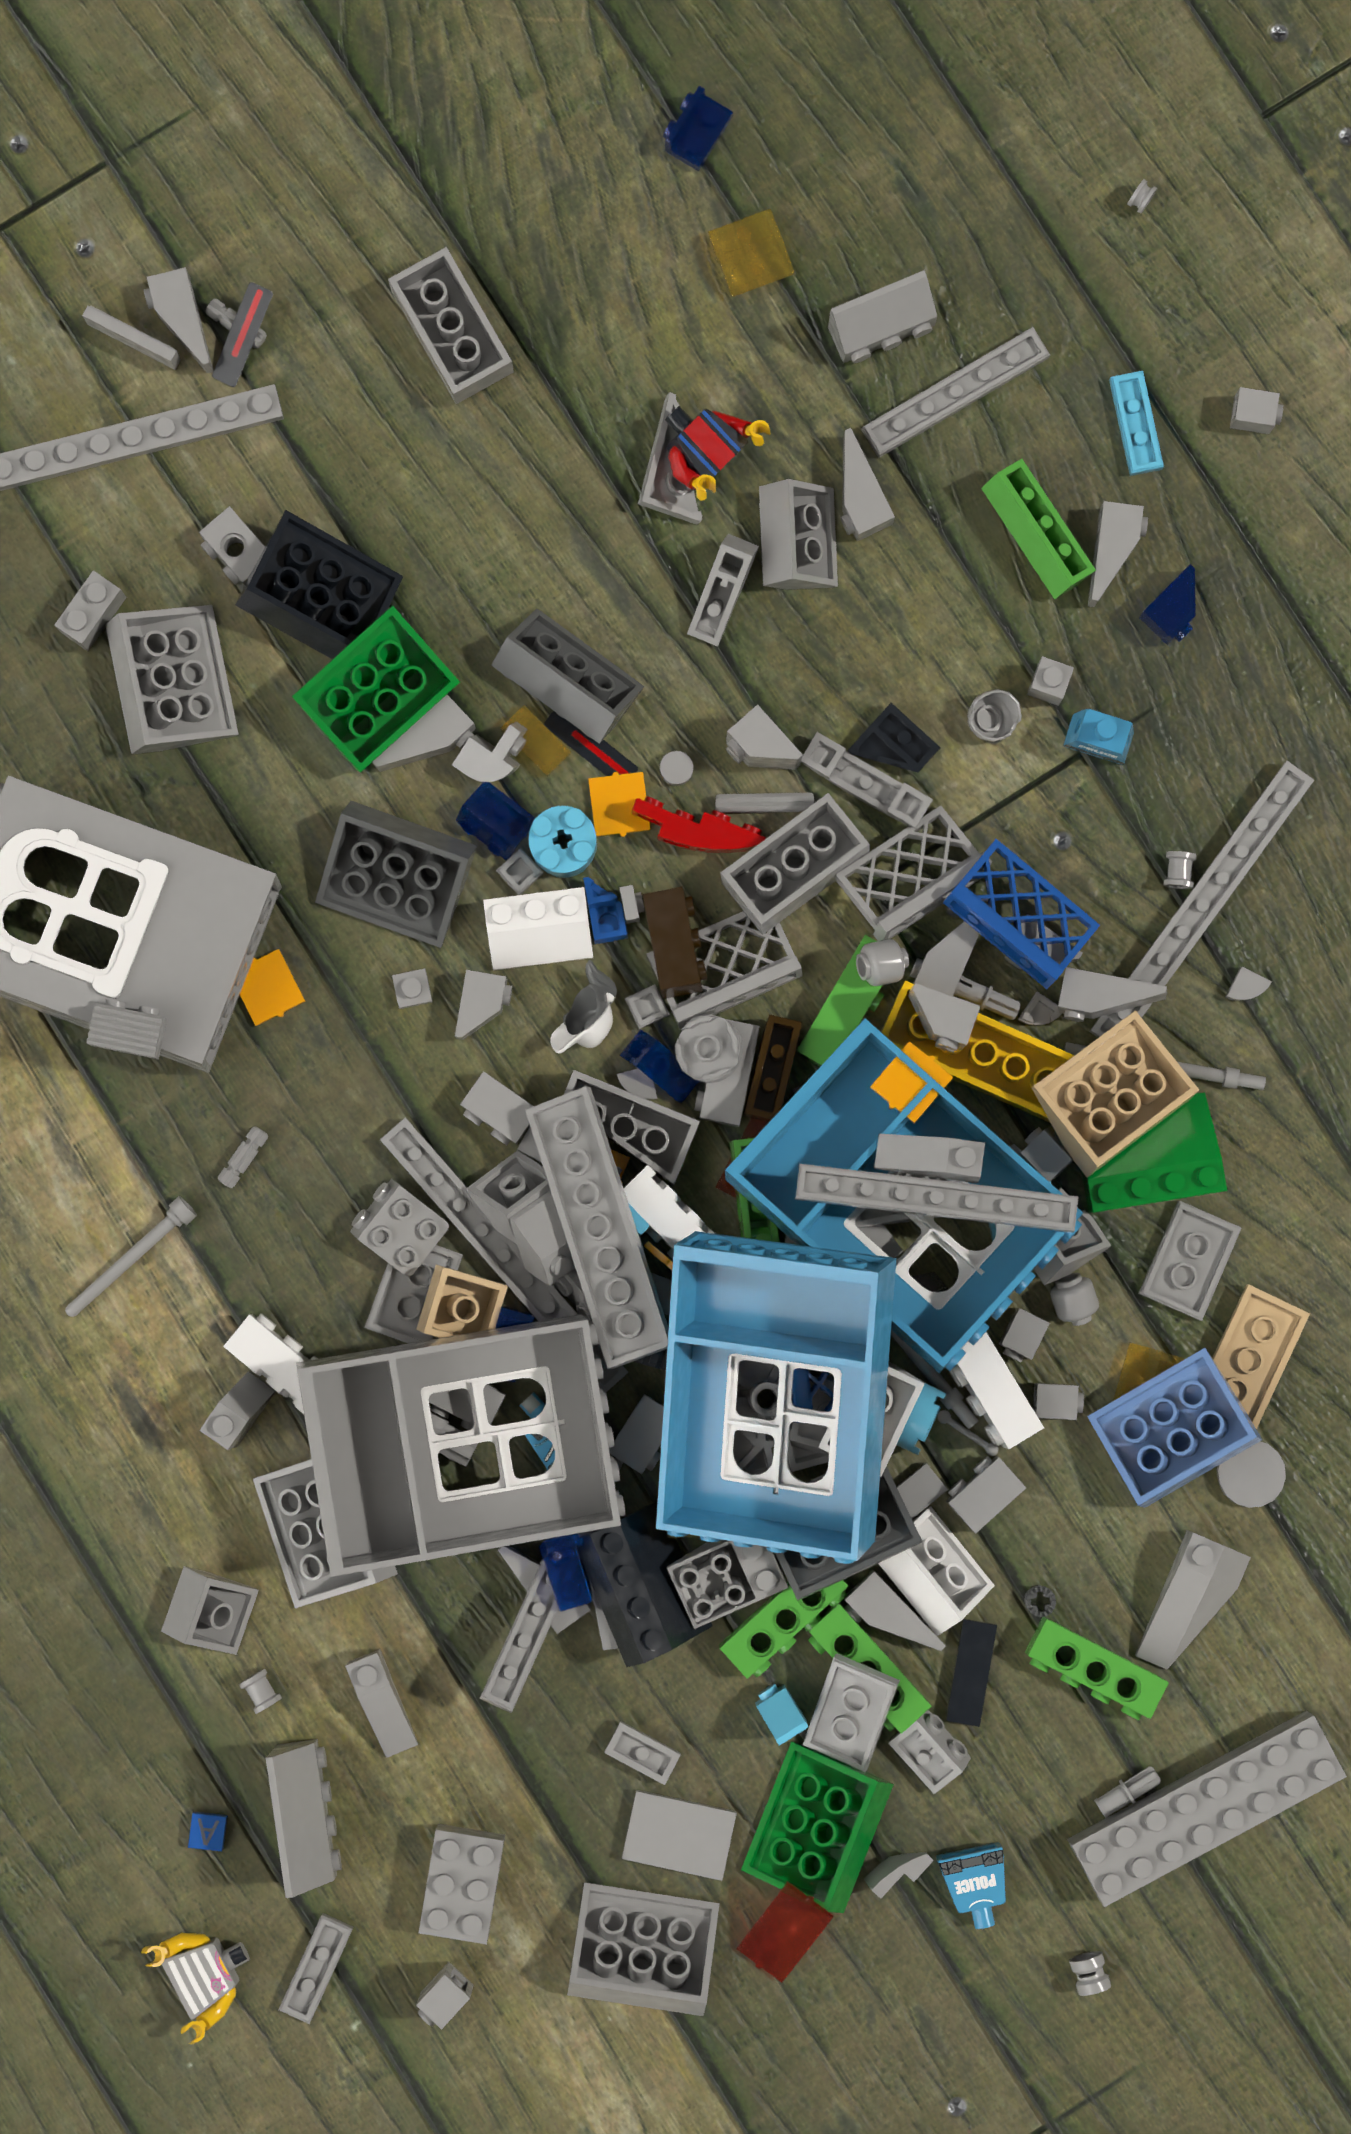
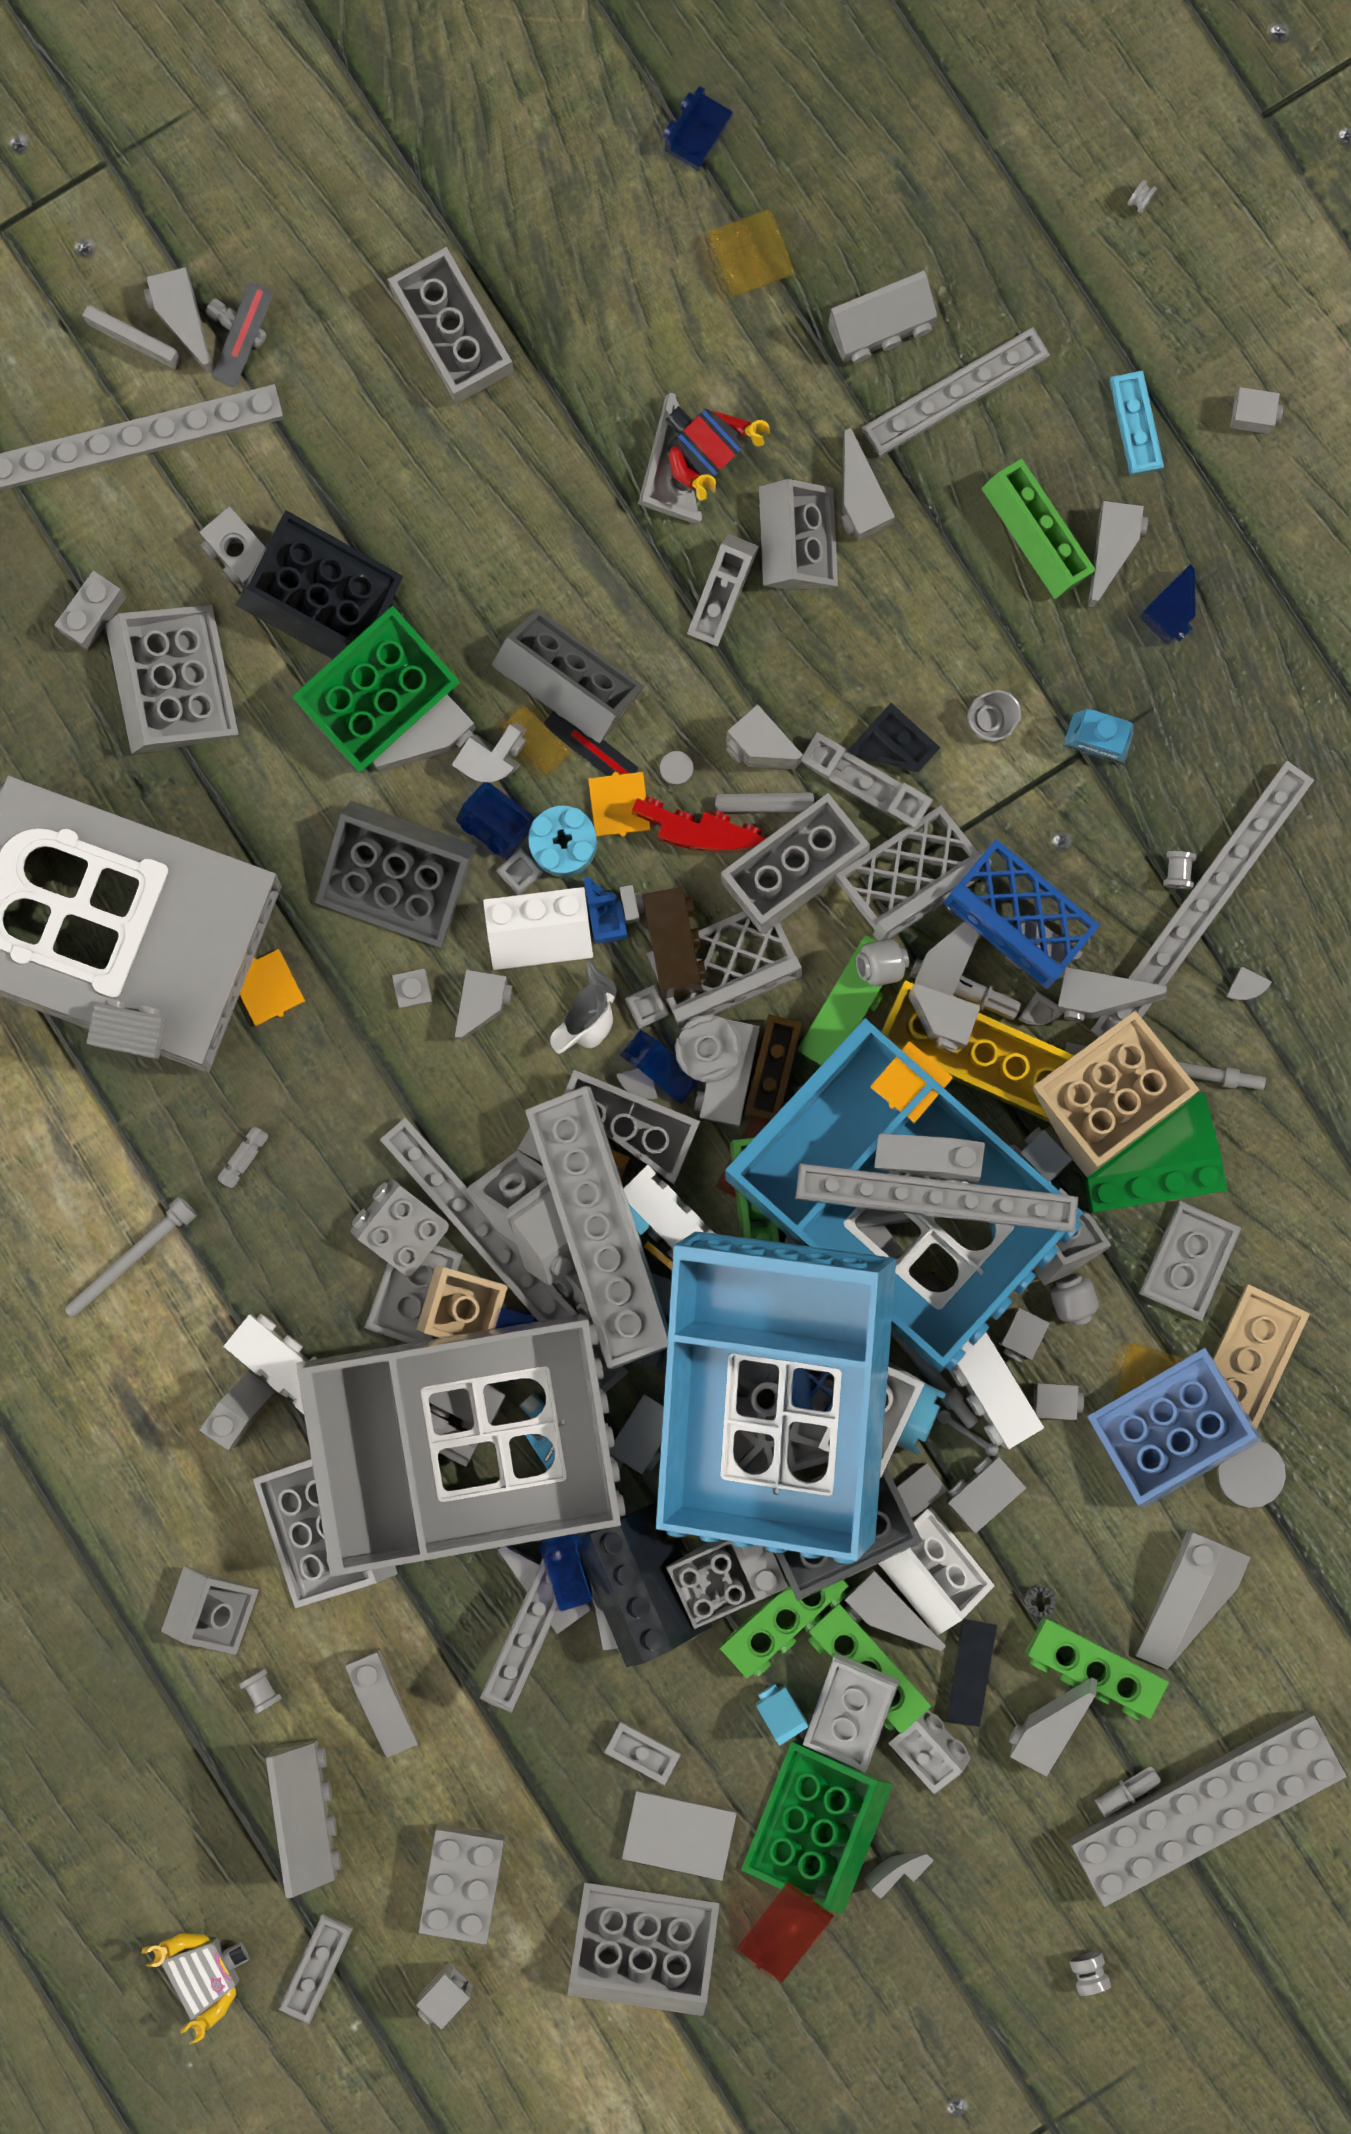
blue tile [188,1812,228,1852] -> none
light grey brick [460,1071,534,1146] -> none
dark azure torso [936,1842,1006,1929] -> none
light grey brick [1027,656,1074,706] -> none
none -> light grey slope [1009,1677,1097,1777]

